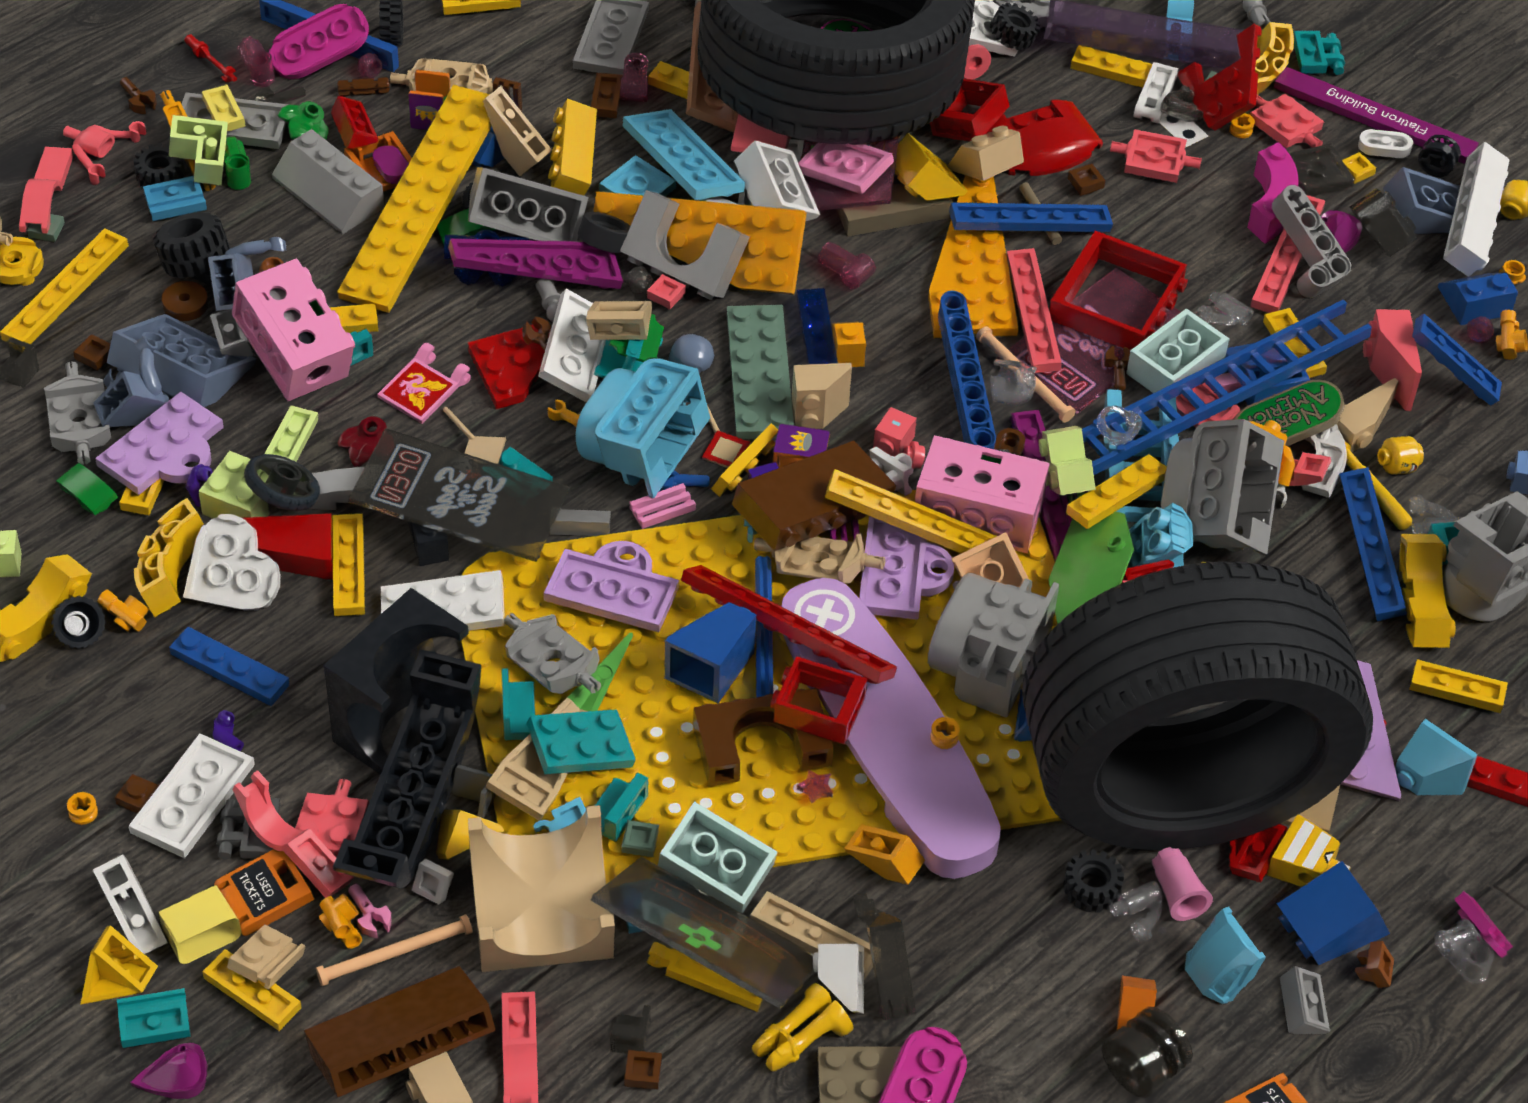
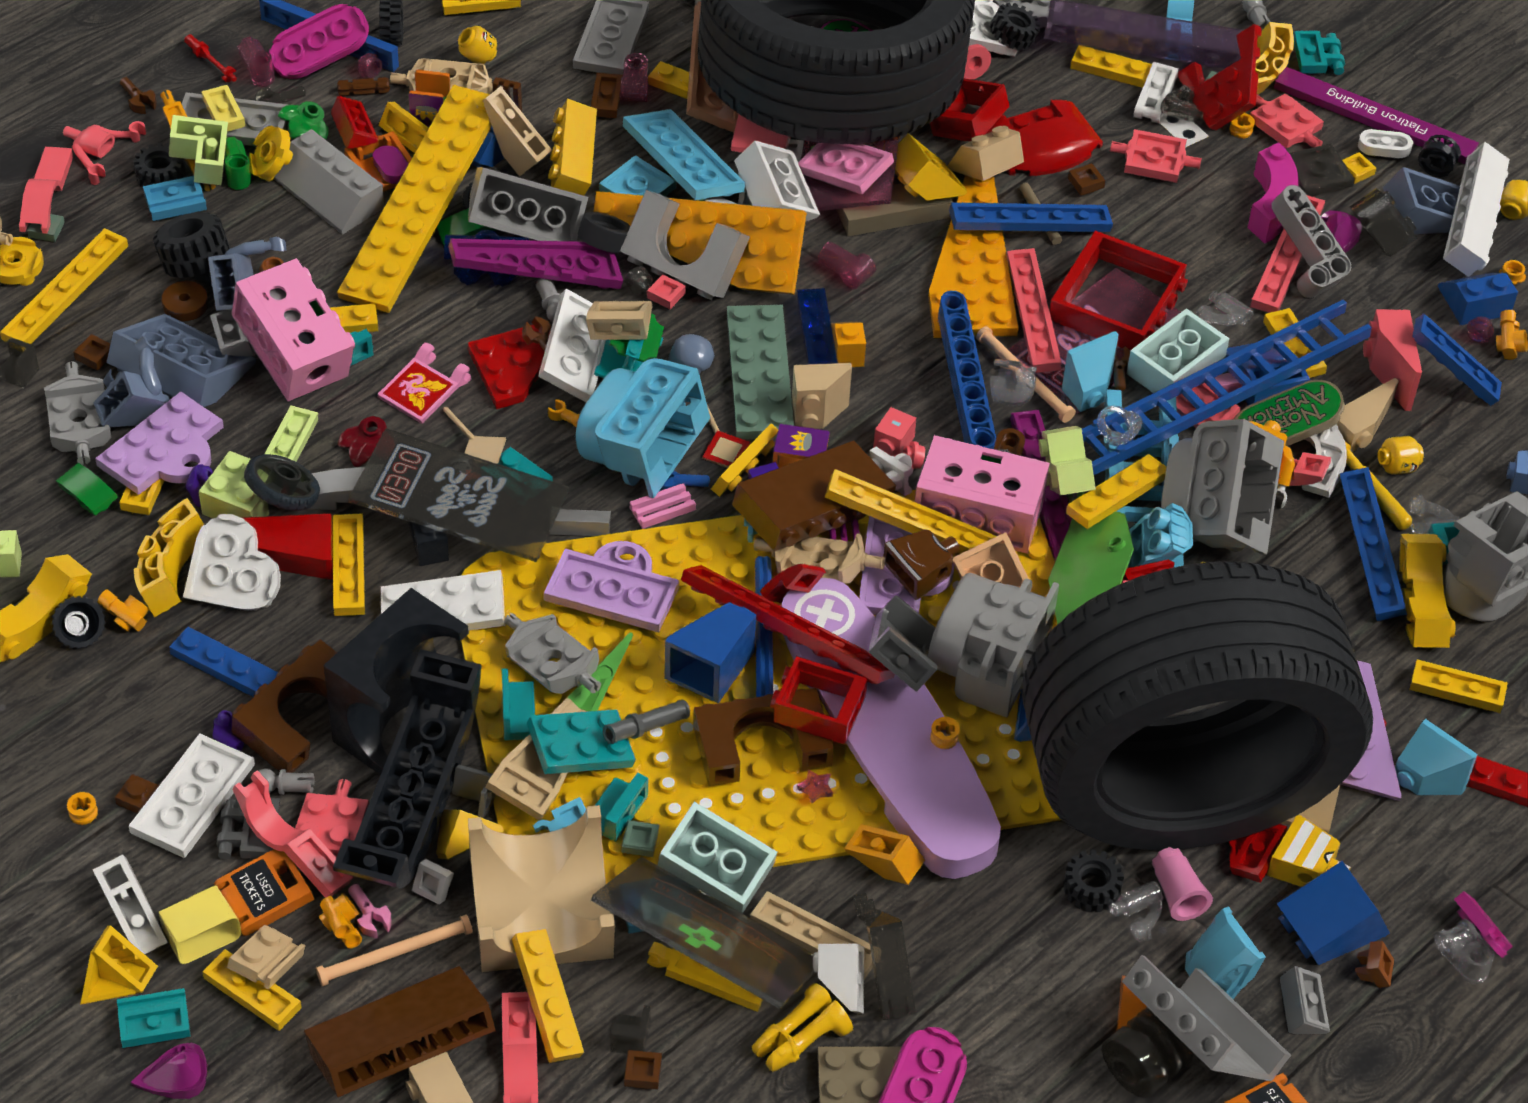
none -> reddish brown arch [231,639,337,773]
none -> yellow plate [248,125,293,182]
none -> light grey pin [259,769,315,795]
none -> yellow plate [378,102,429,153]
none -> yellow head [458,26,497,64]
none -> yellow plate [512,929,584,1063]
none -> dark grey pin [603,700,690,744]
none -> red slope [760,564,826,603]
none -> dark grey panel [868,595,938,692]
none -> reddish brown torso [883,529,960,600]
none -> medium azure slope [1062,331,1119,412]
none -> light grey panel [1122,955,1291,1081]

